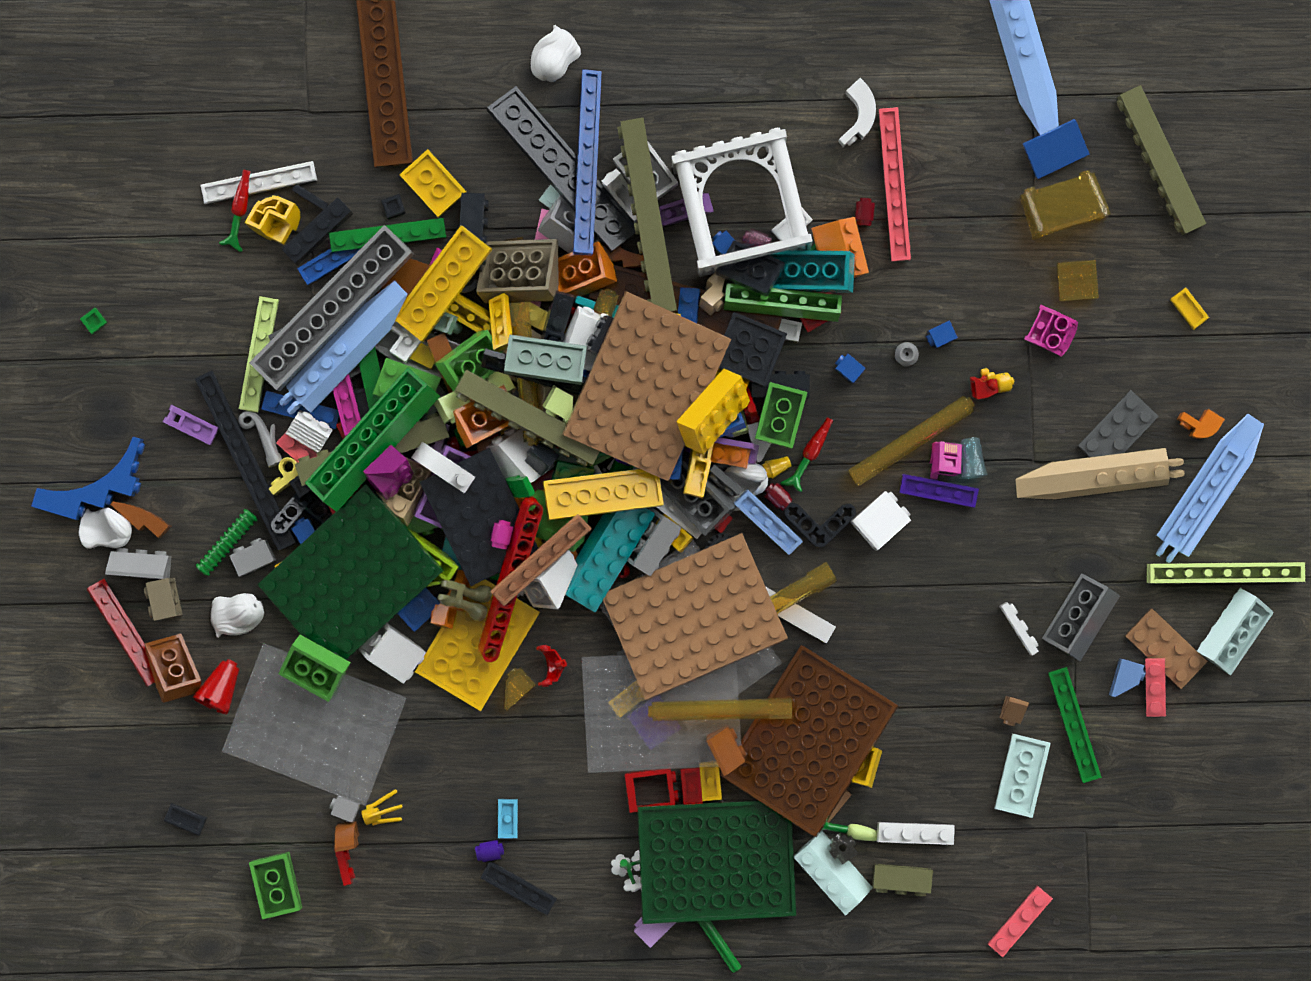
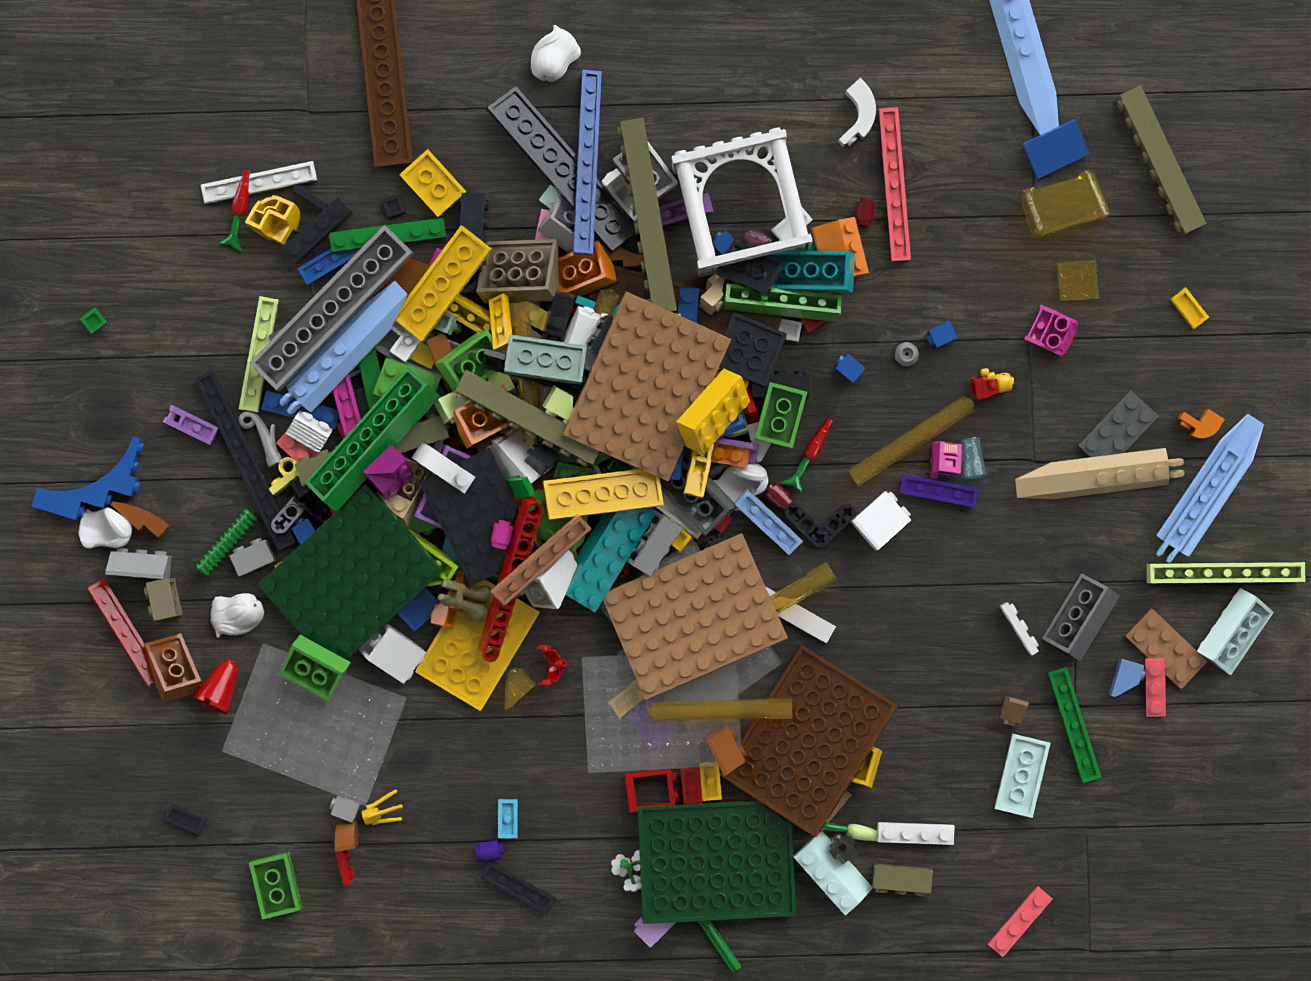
dark grey plate [708,465,743,496] -> none
yellow cone [761,456,791,479] -> none

